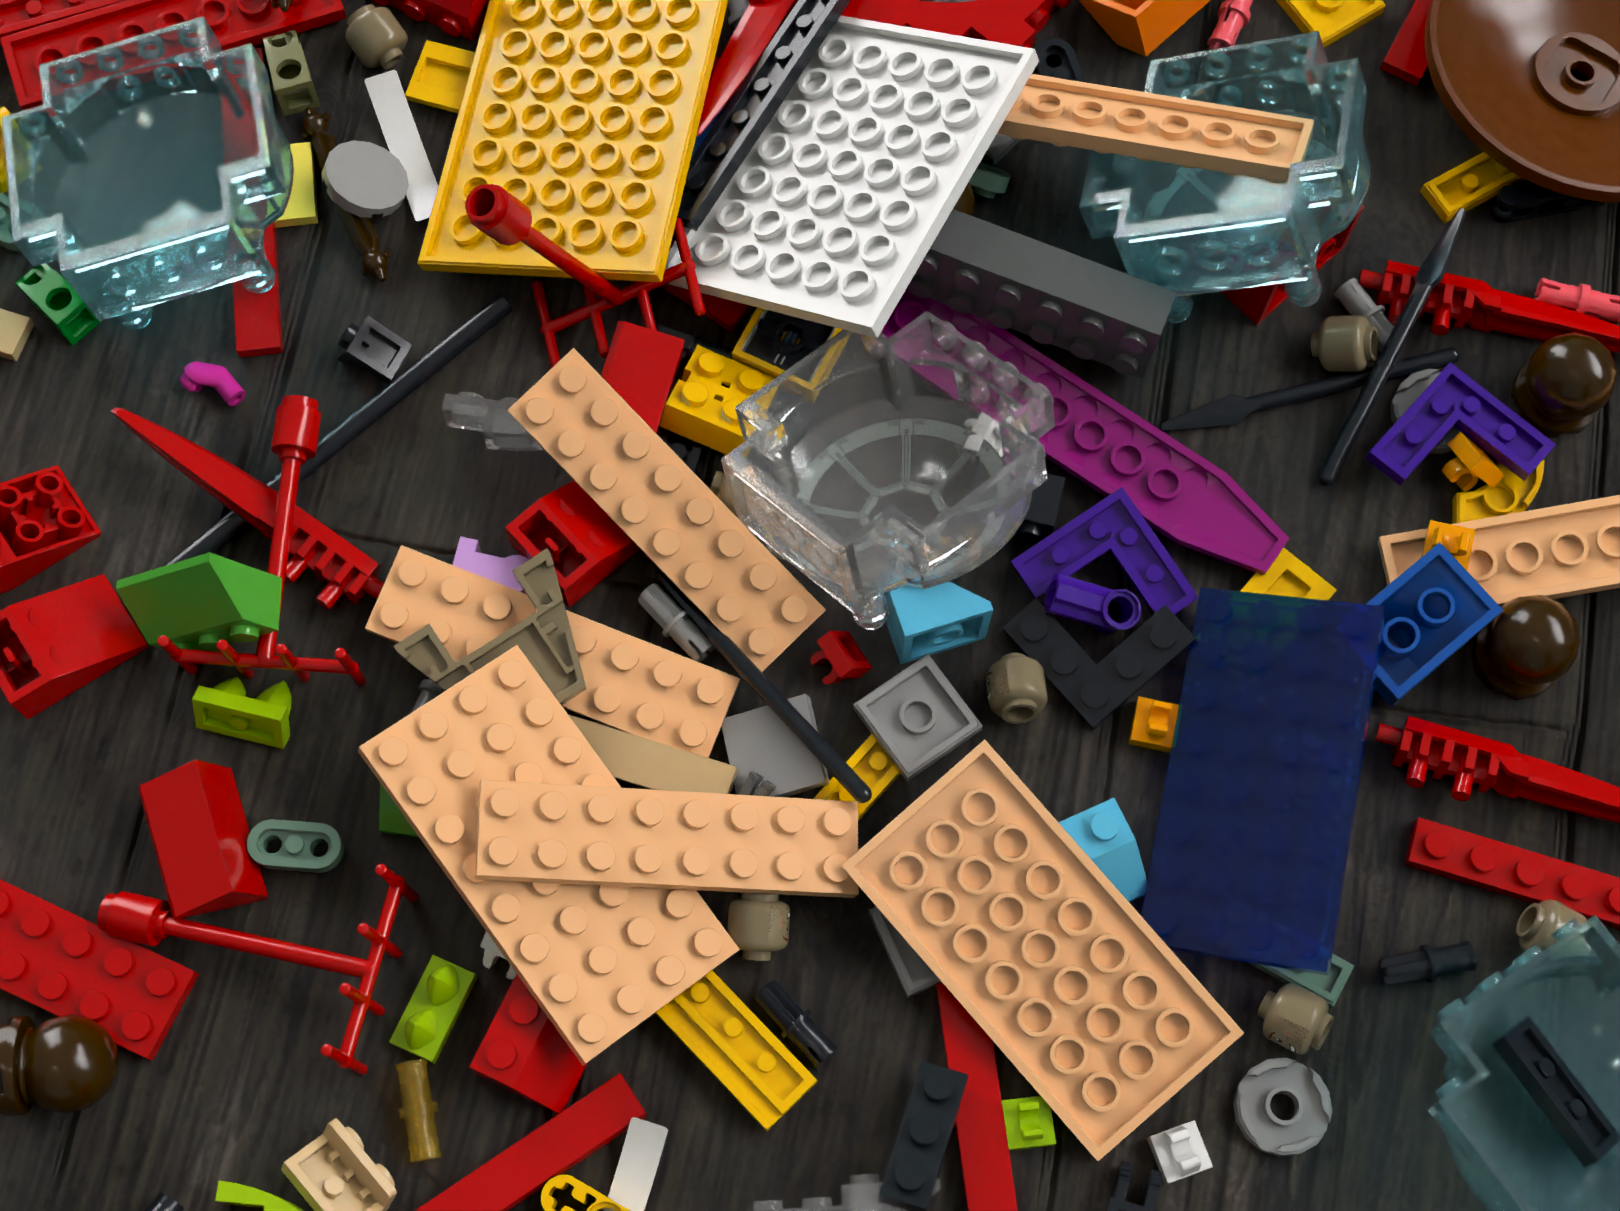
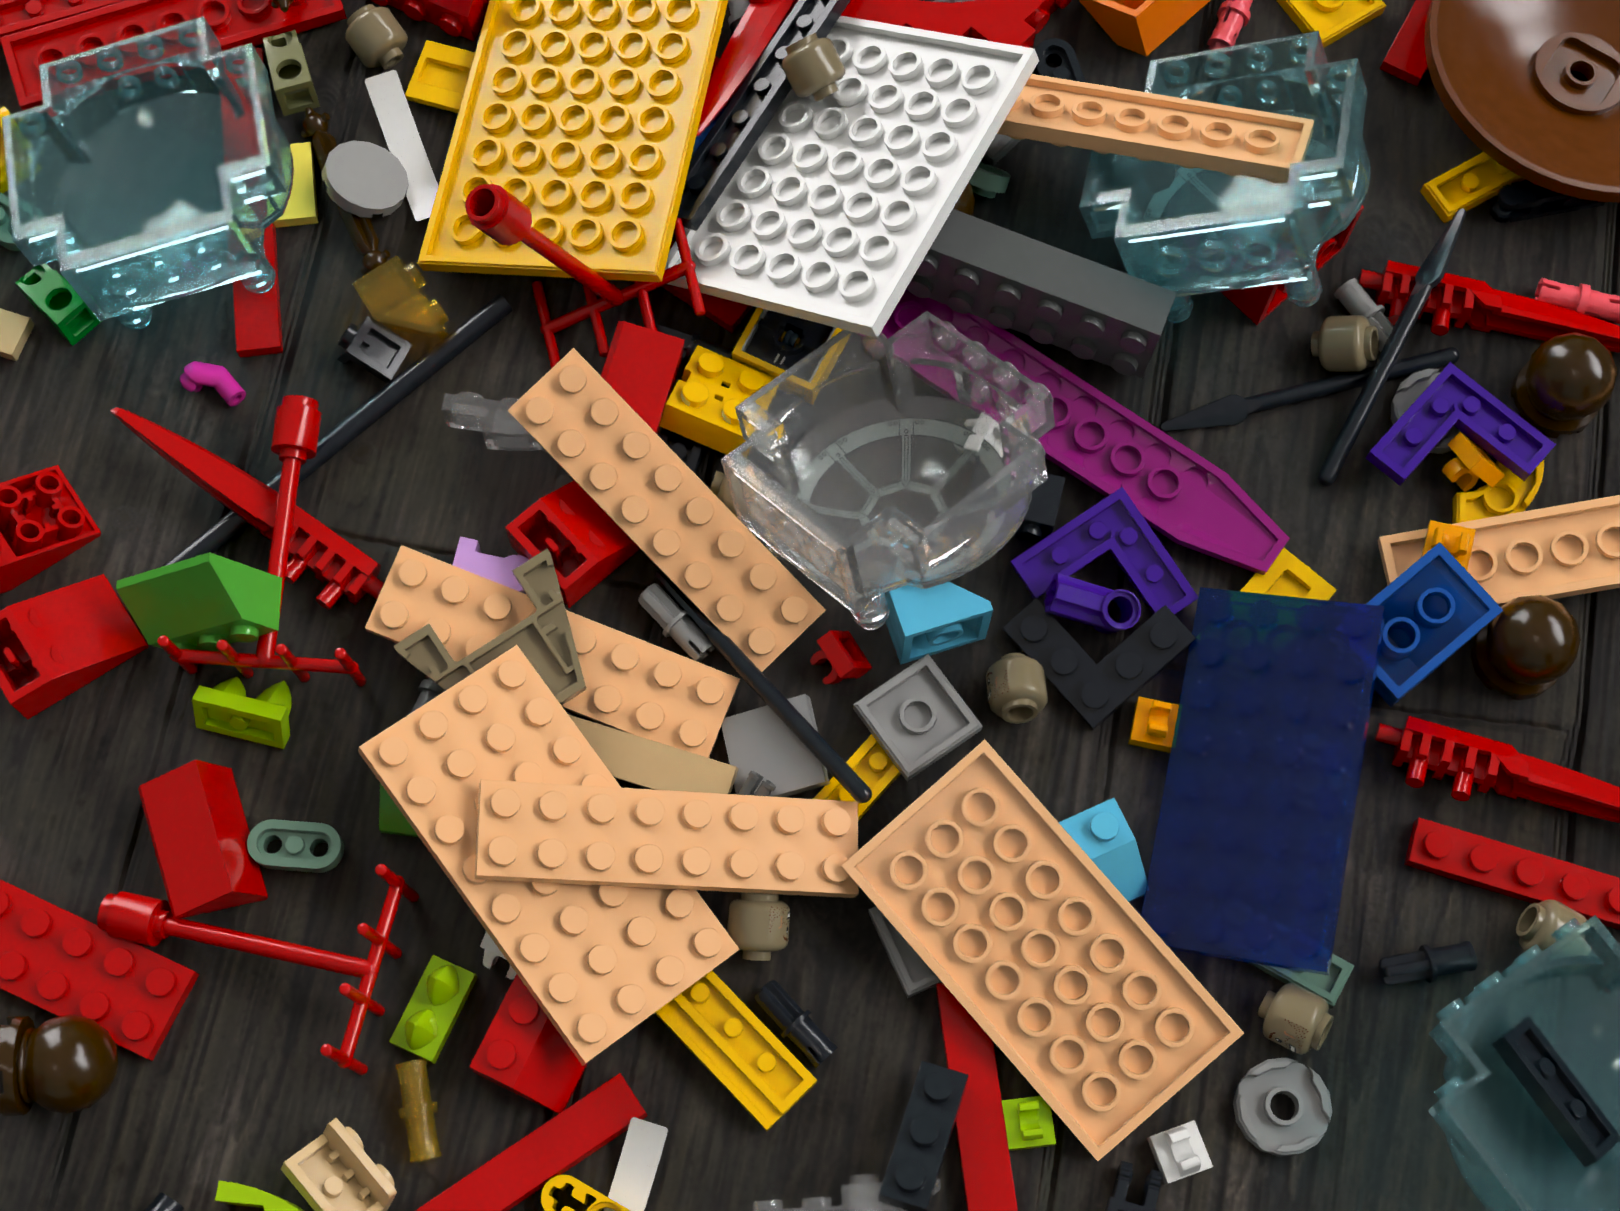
none -> clear yellow slope [352,255,449,340]
none -> dark tan head [781,33,845,102]

